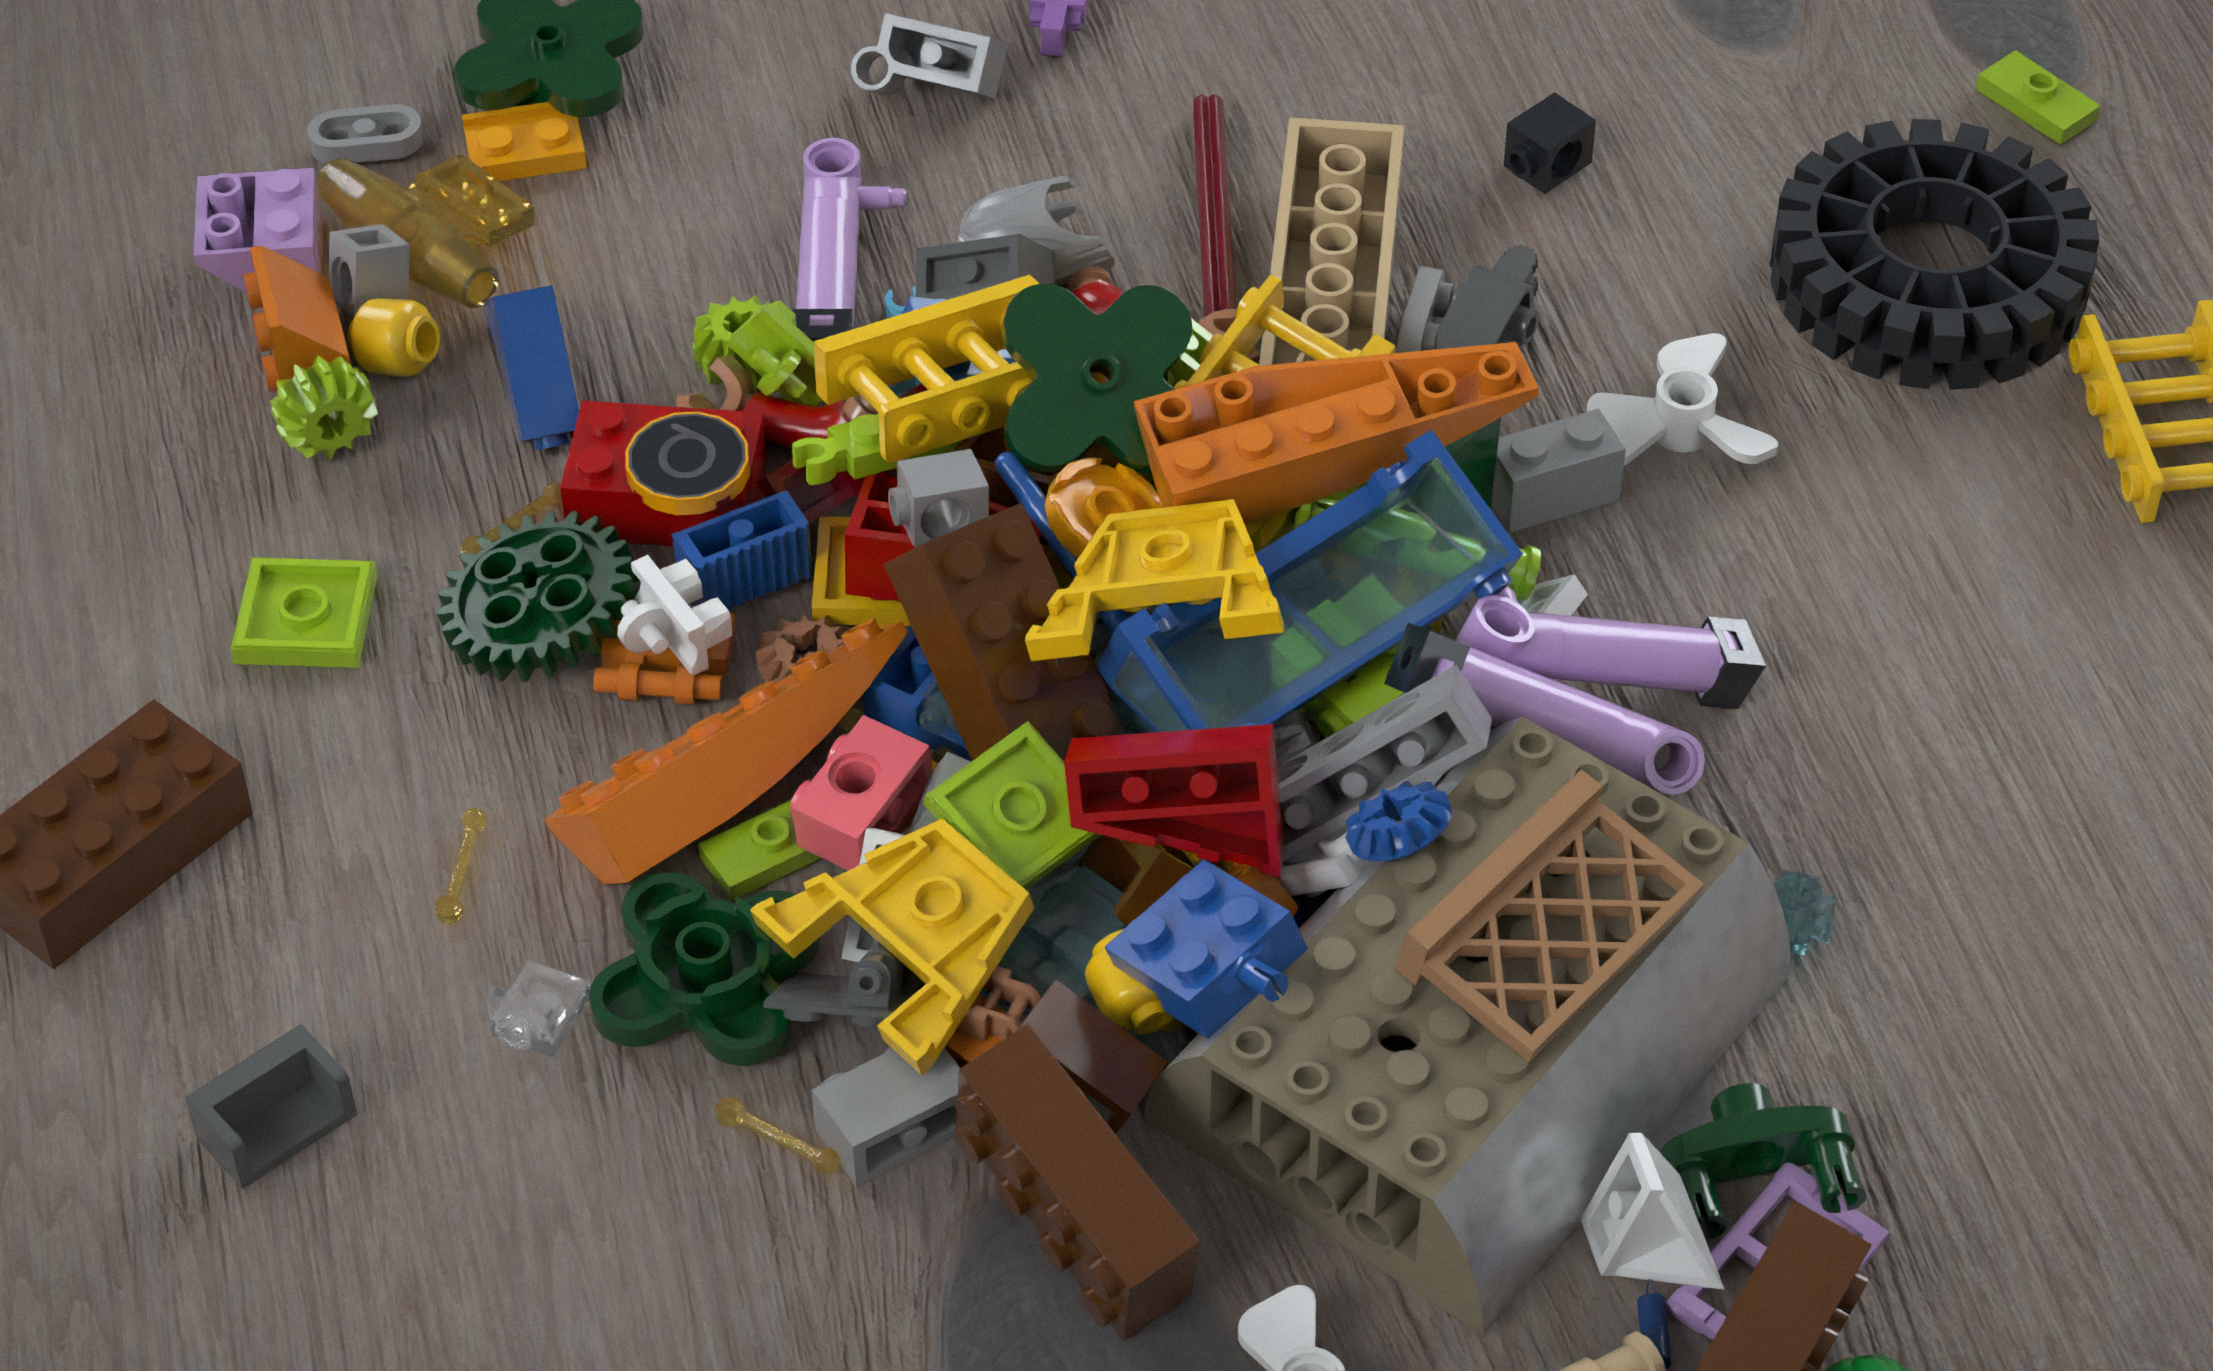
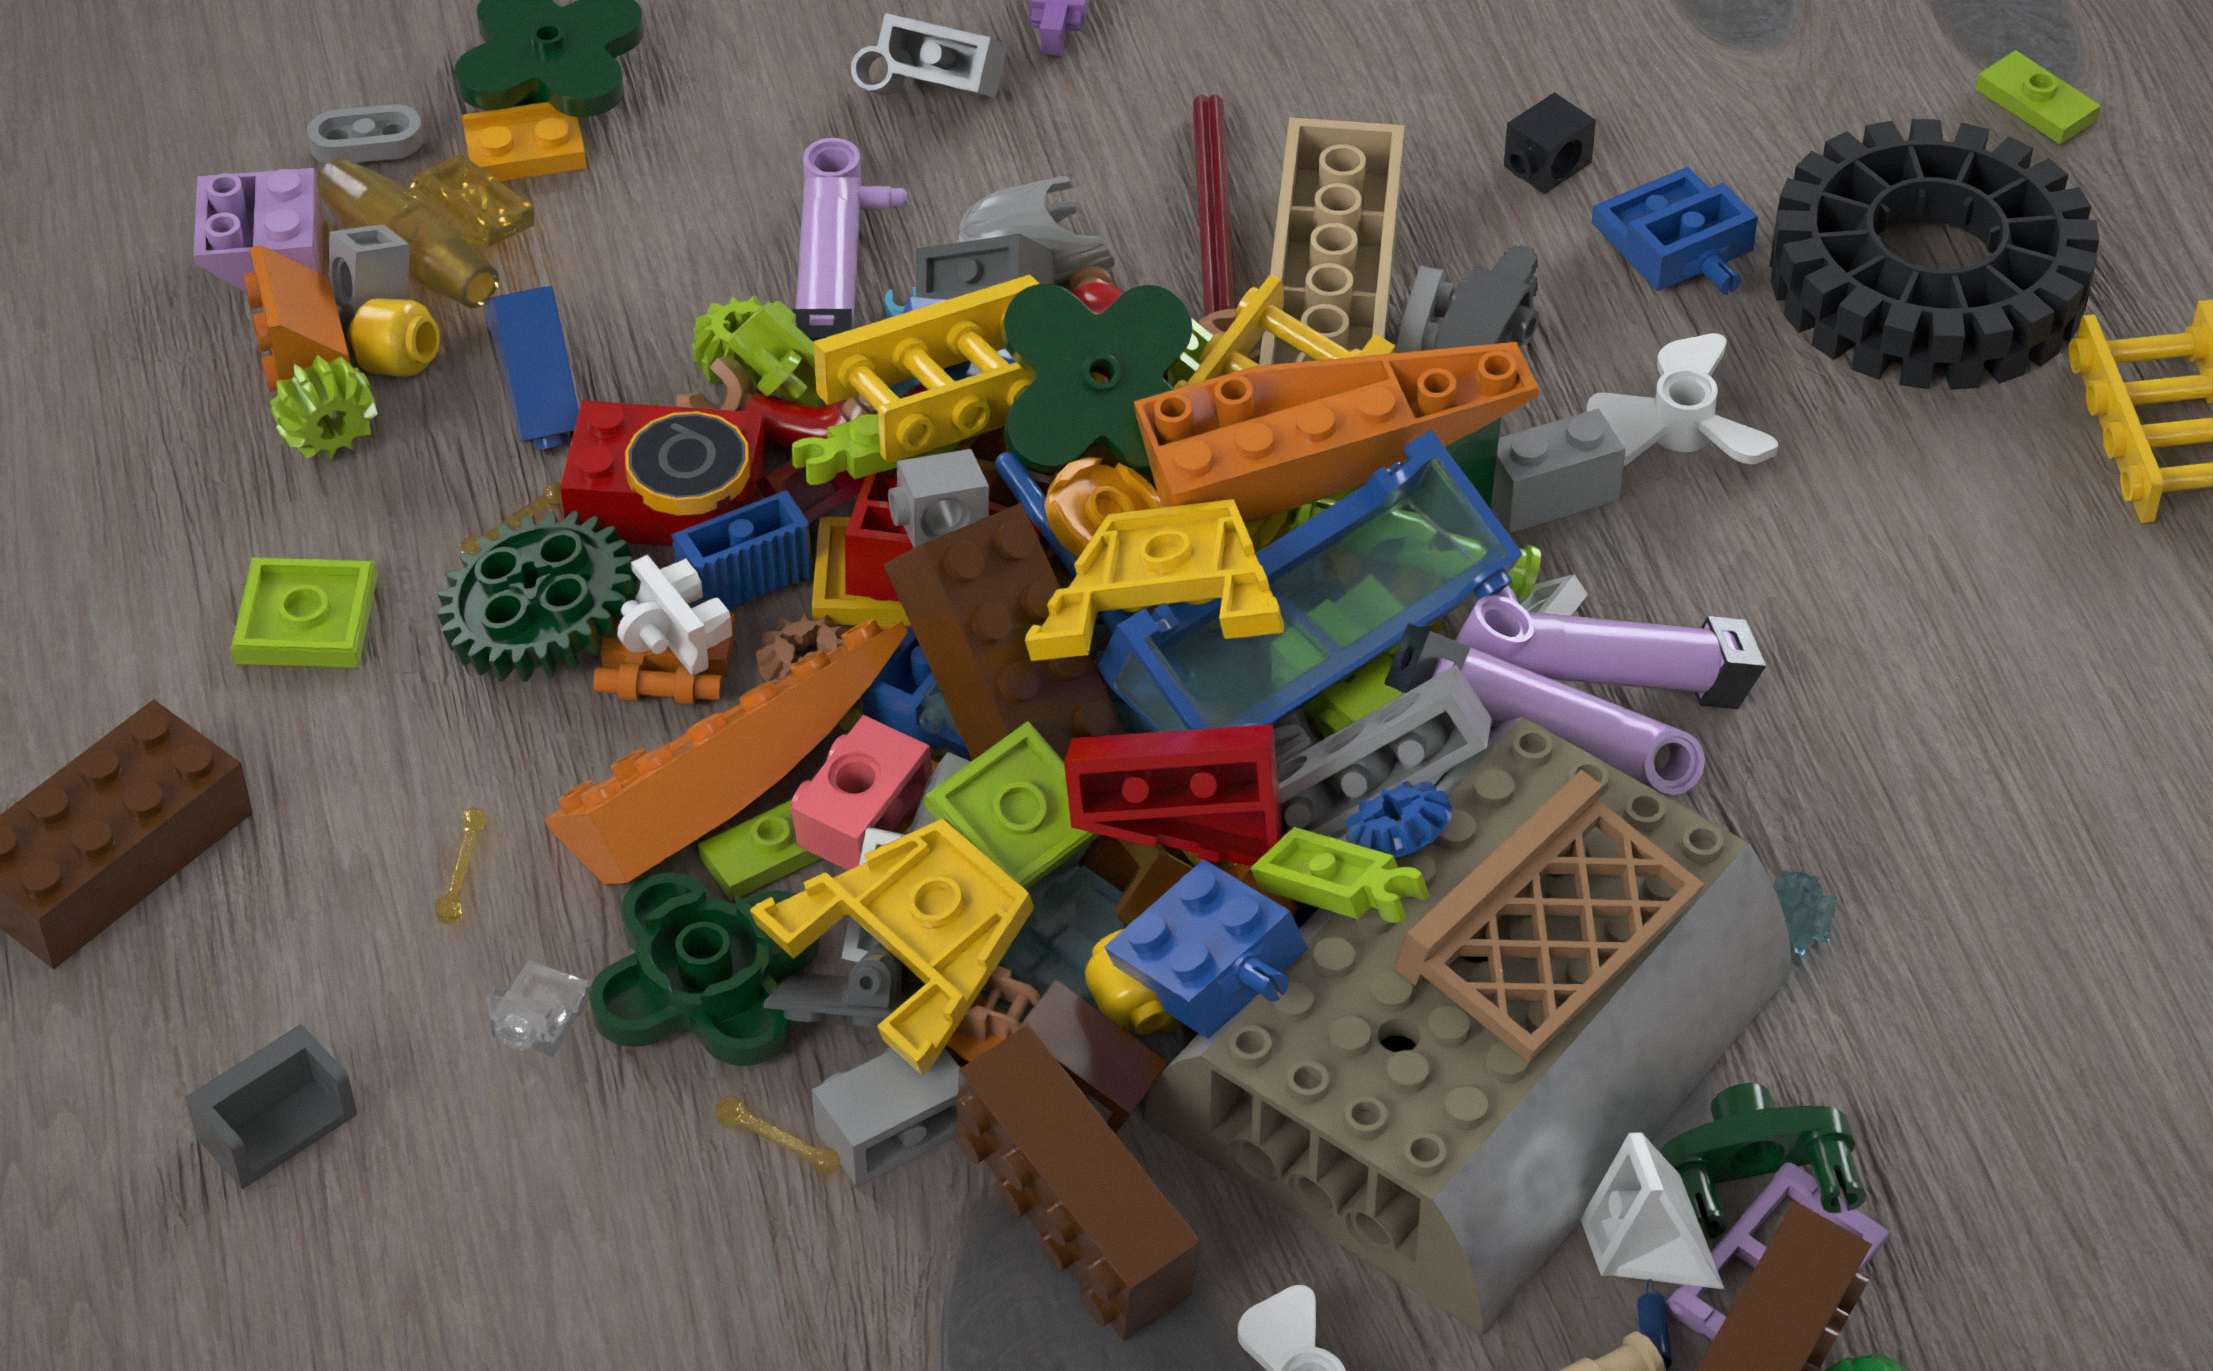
none -> lime plate [1251,827,1430,923]
none -> blue plate [1591,166,1758,295]

